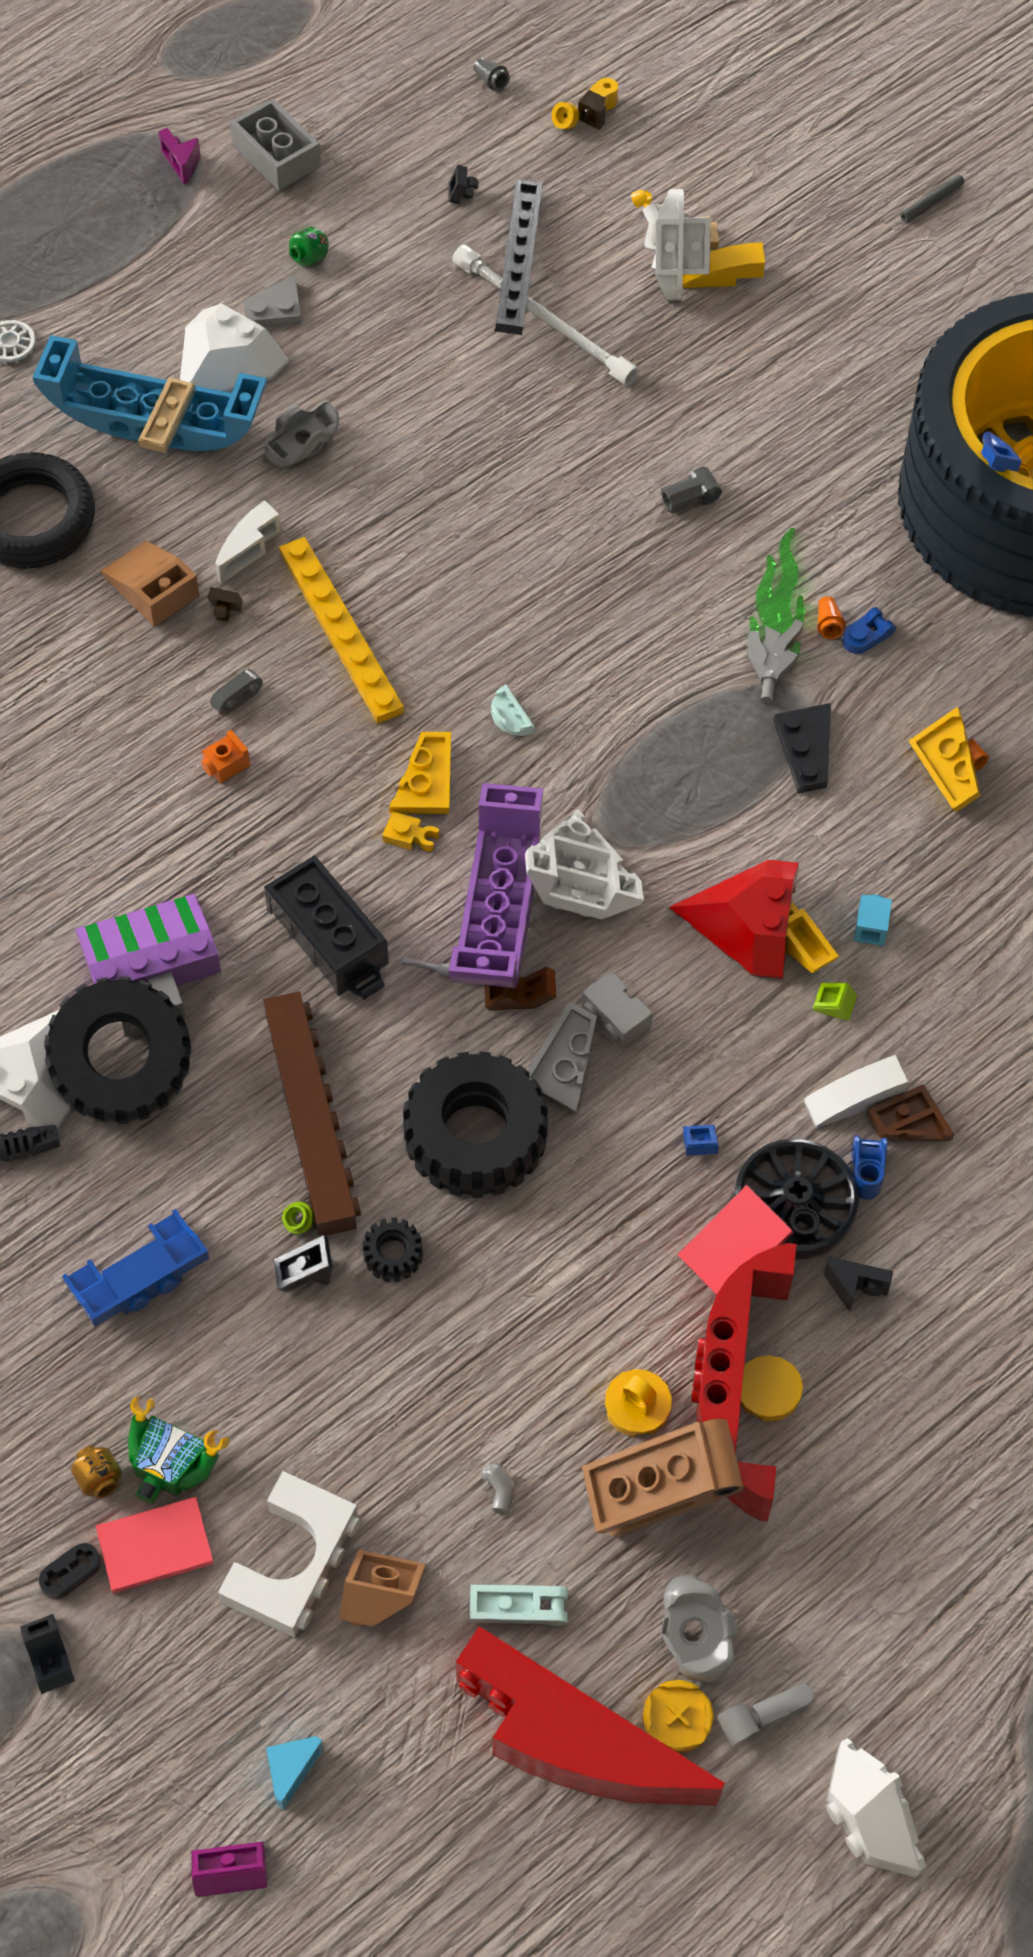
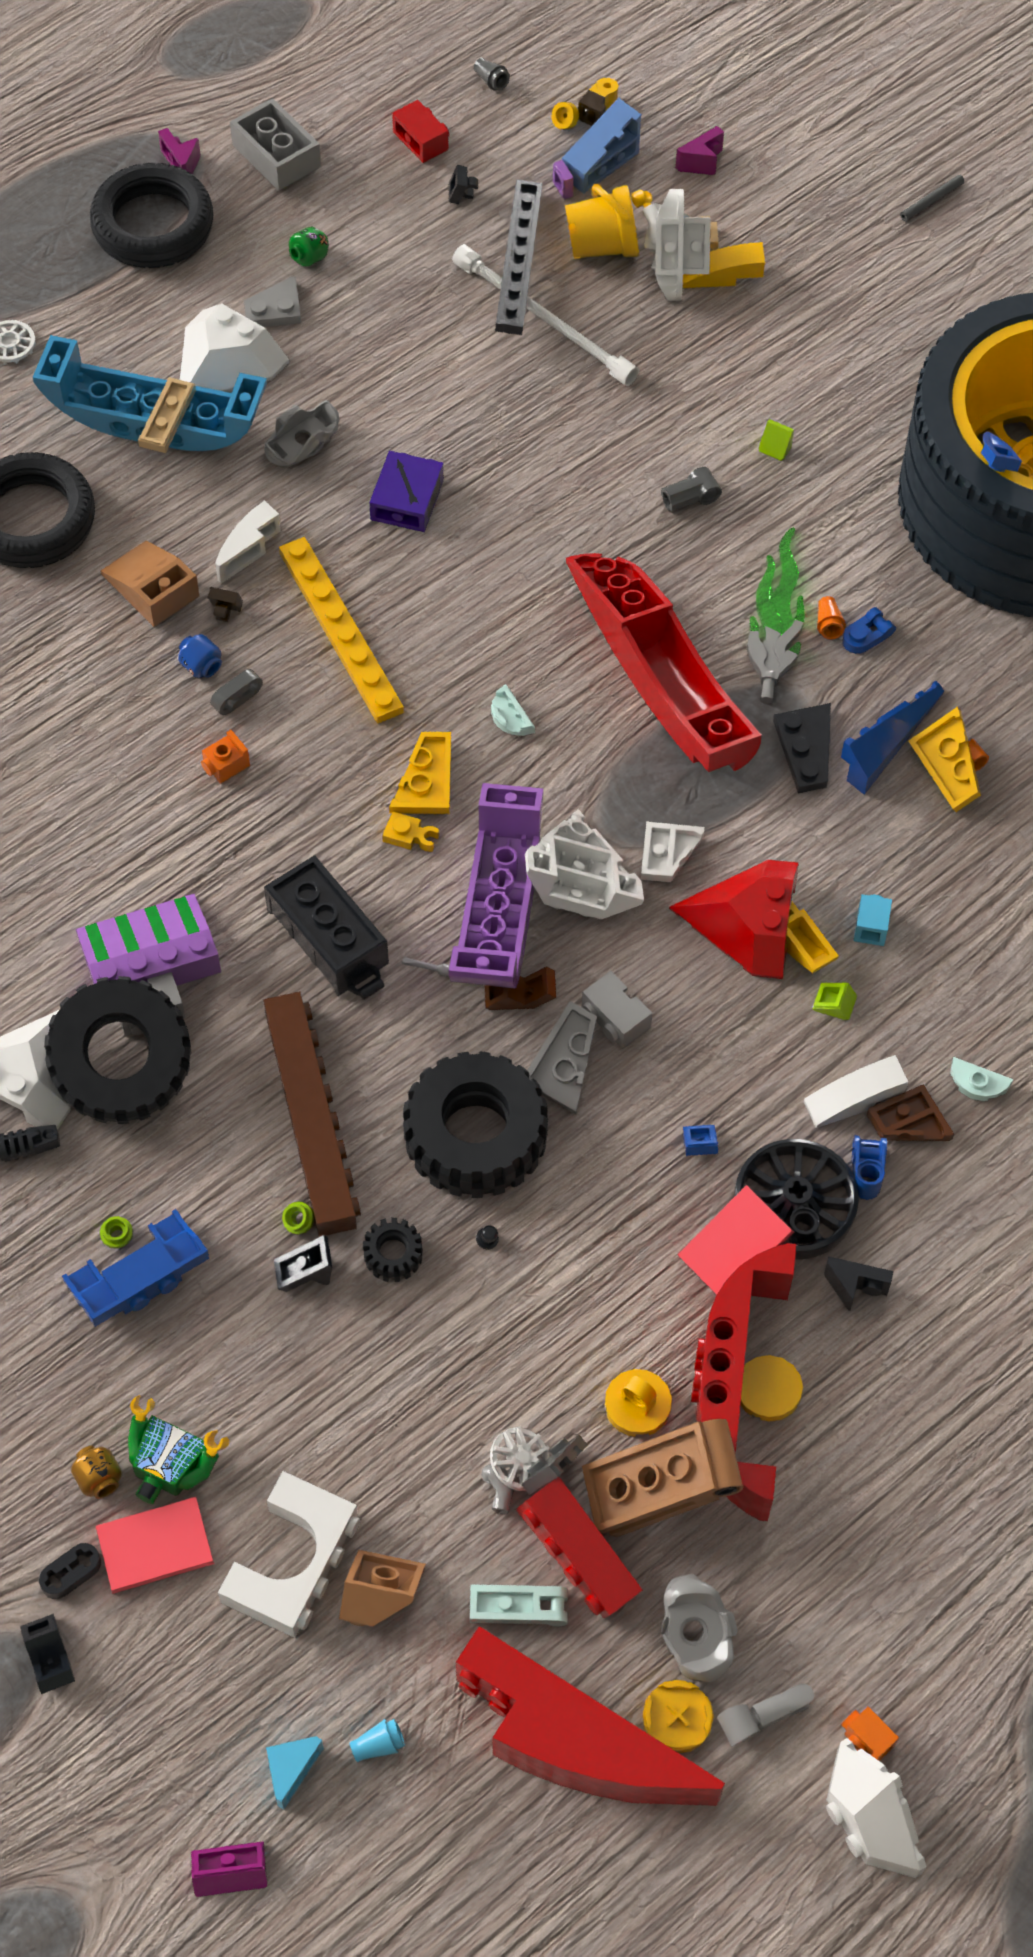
none -> black tyre [90,163,213,268]
none -> lime plate [100,1216,133,1249]
none -> blue head [178,634,222,678]
none -> medium azure cone [349,1719,405,1762]
none -> dark purple brick [369,450,444,532]
none -> red brick [392,100,450,163]
none -> black piece [476,1225,499,1250]
none -> white wheel [490,1426,550,1491]
none -> red wedge [515,1477,642,1618]
none -> dark grey wing [521,1435,588,1495]
none -> medium lavender tile [553,160,574,199]
none -> medium blue wedge [562,98,641,194]
none -> yellow piece [565,184,639,259]
none -> red slope [566,553,762,772]
none -> white wing [641,822,705,882]
none -> magenta slope [675,126,724,175]
none -> lime slope [759,419,794,461]
none -> blue wedge [841,681,944,795]
none -> orange brick [841,1706,899,1761]
none -> light aqua plate [950,1057,1013,1101]

